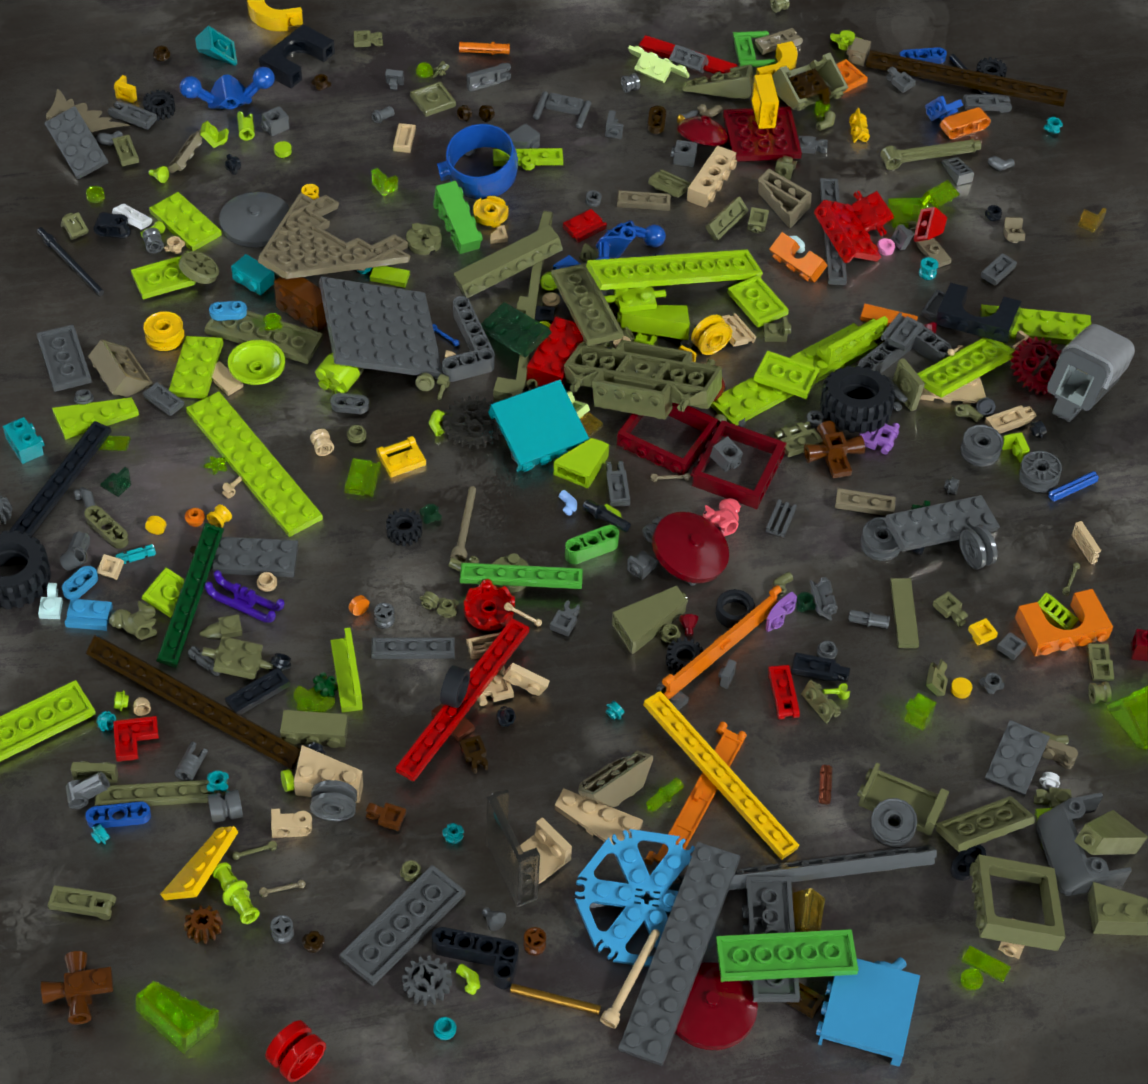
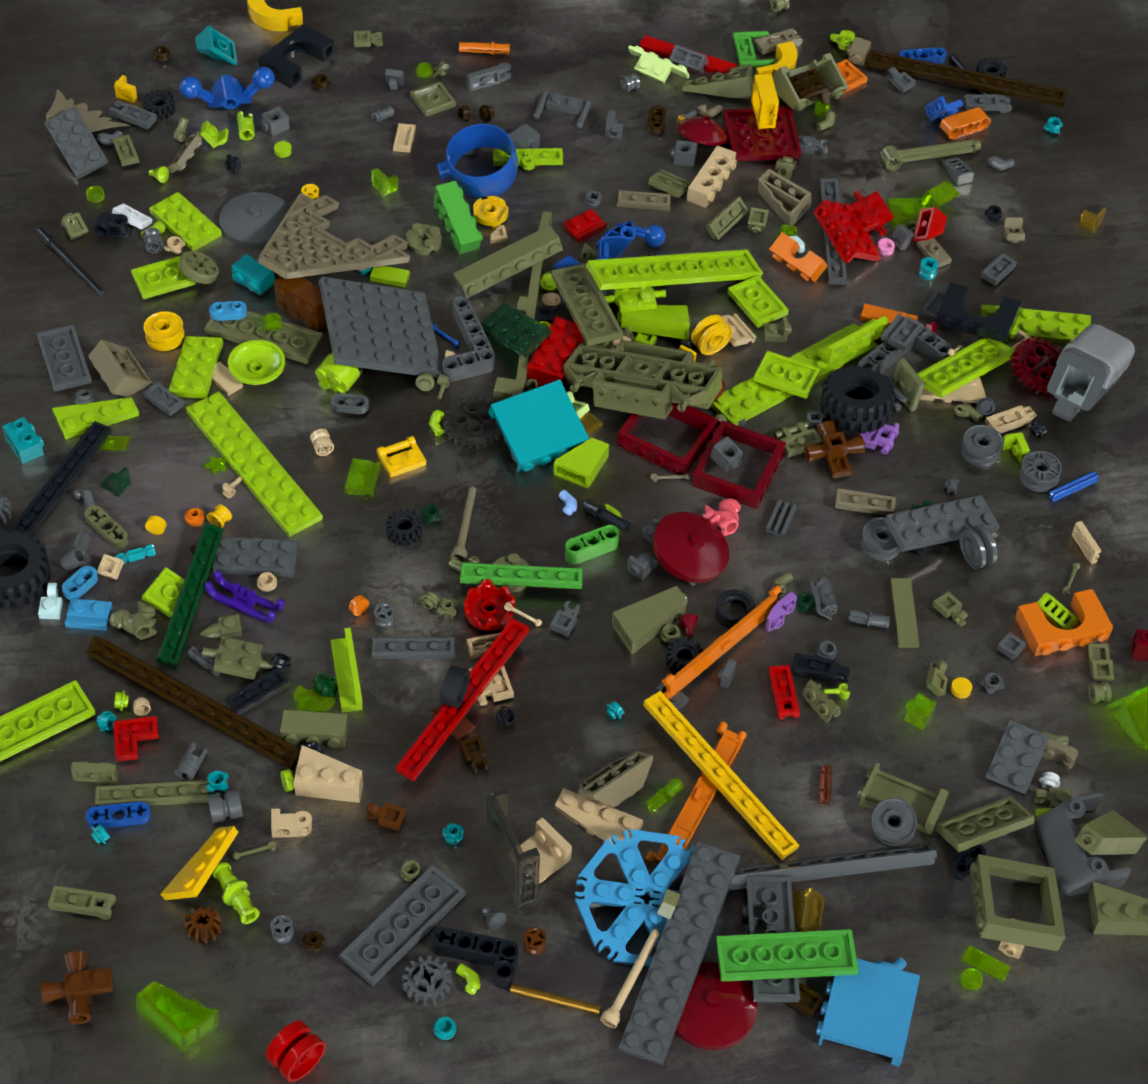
dark grey piece [66,771,110,809] -> none
dark tan hinge [259,880,306,897] -> none
dark grey wheel [310,780,357,821] -> none
olive plate [347,425,366,443] -> none
tan plate [503,663,549,696] -> none
dark grey hinge [606,461,630,507] -> none
yellow hinge [849,108,870,143] -> none
yellow tile [968,618,998,645] -> none
none -> olive arm [173,116,189,142]
none -> olive piece [657,889,680,919]
none -> clear neon green plate [779,224,798,236]

